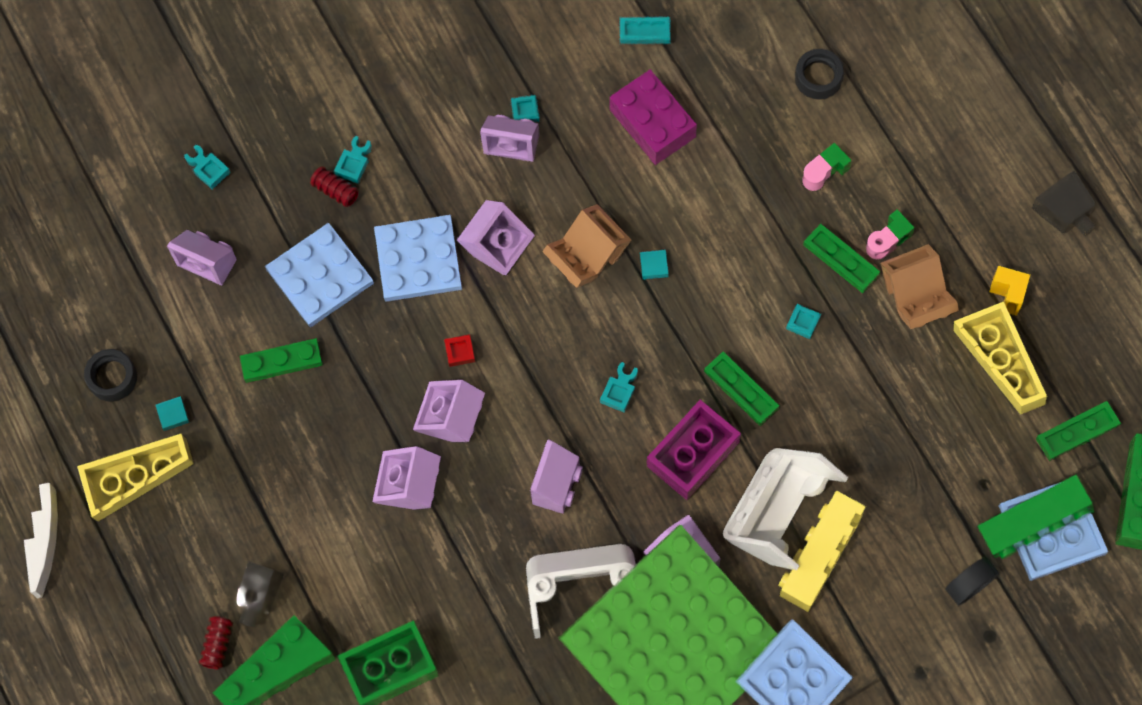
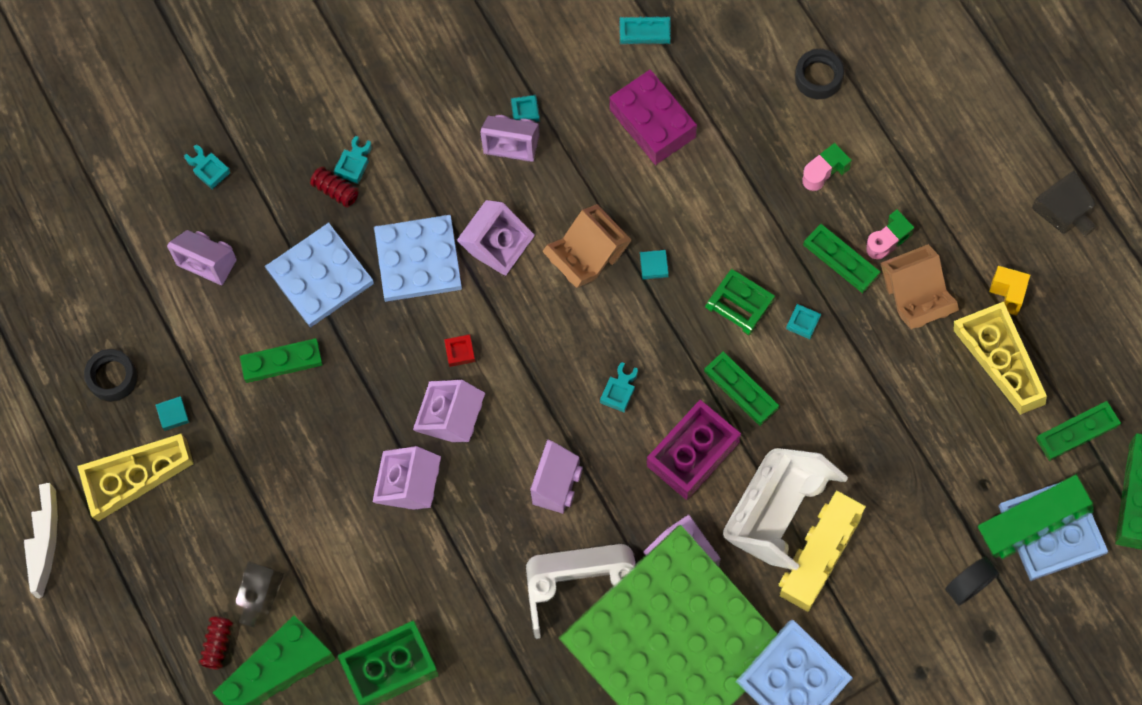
none -> green plate [705,269,775,335]

